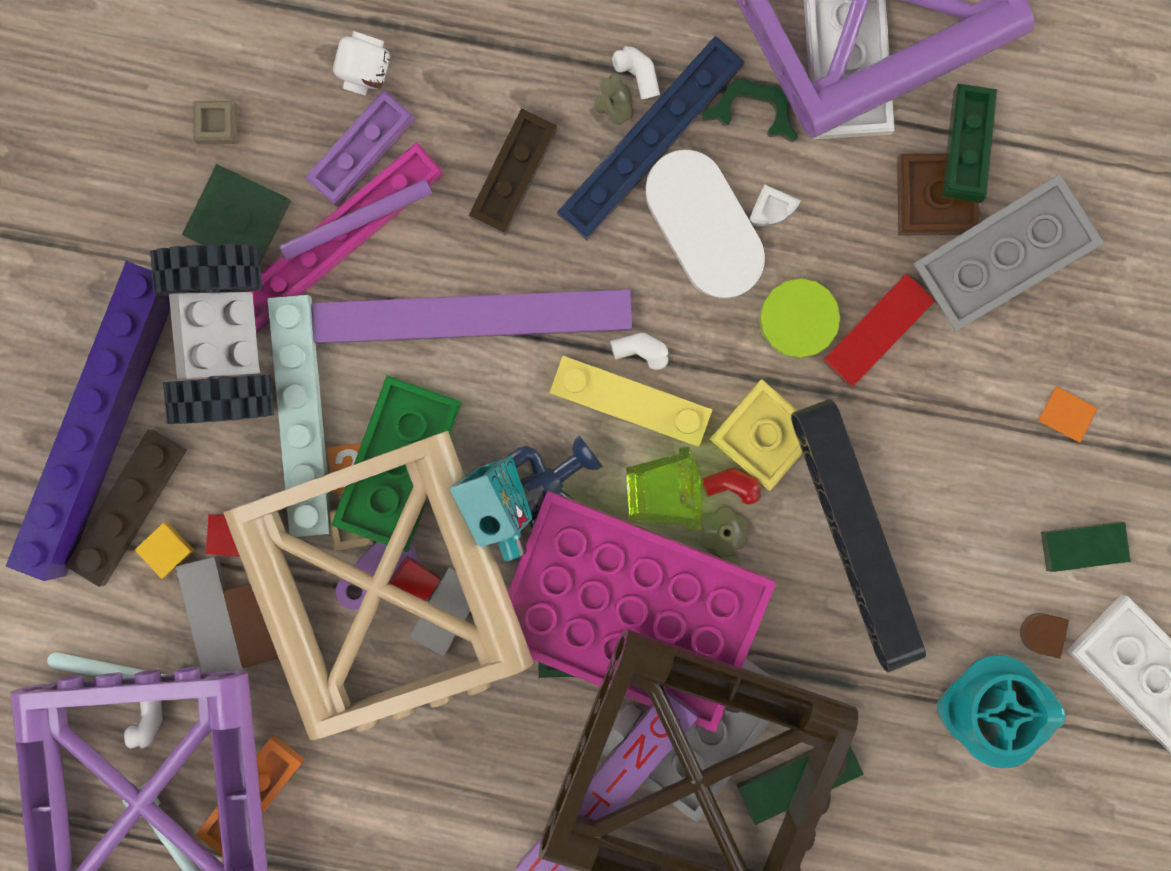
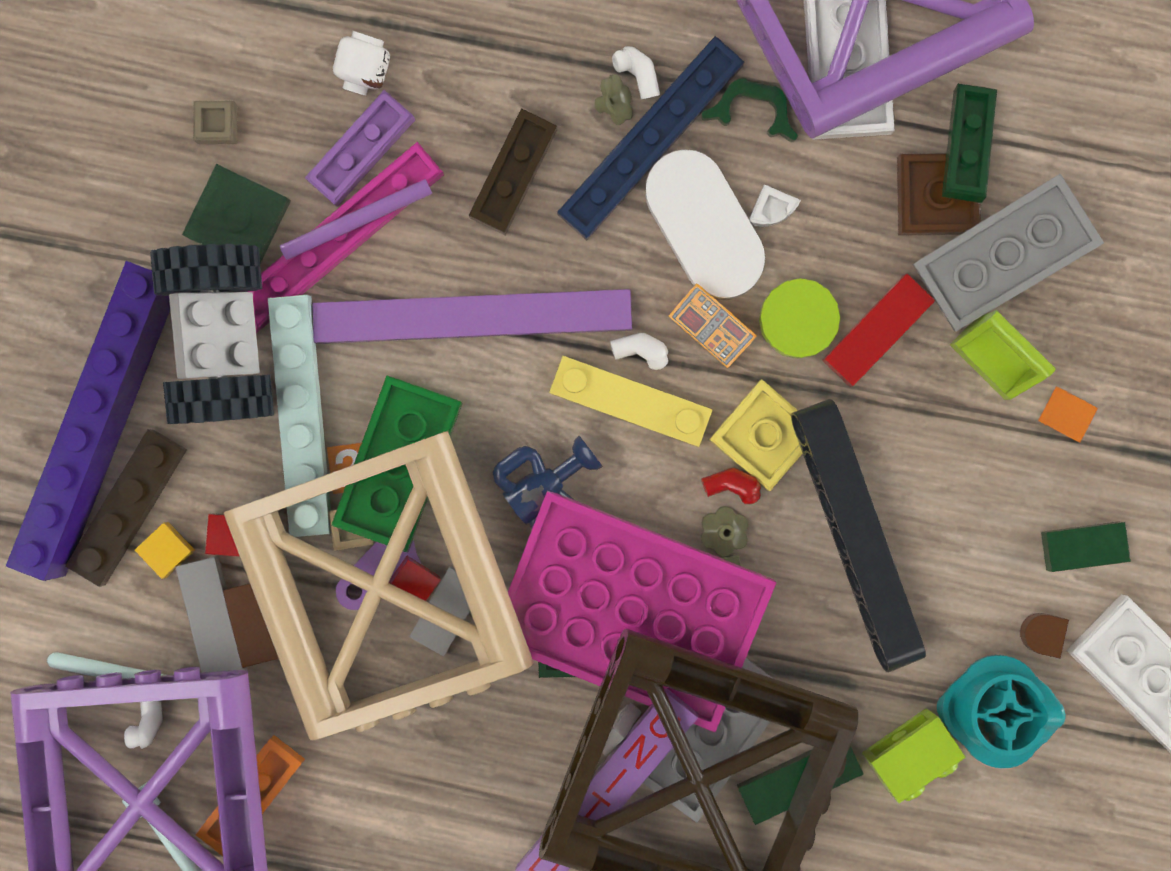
teal torso [450,455,532,561] -> none
clear neon green container [626,447,703,532] -> none
none -> slope [668,283,757,368]
none -> lime brick [862,708,966,804]
none -> lime tile [950,310,1056,400]

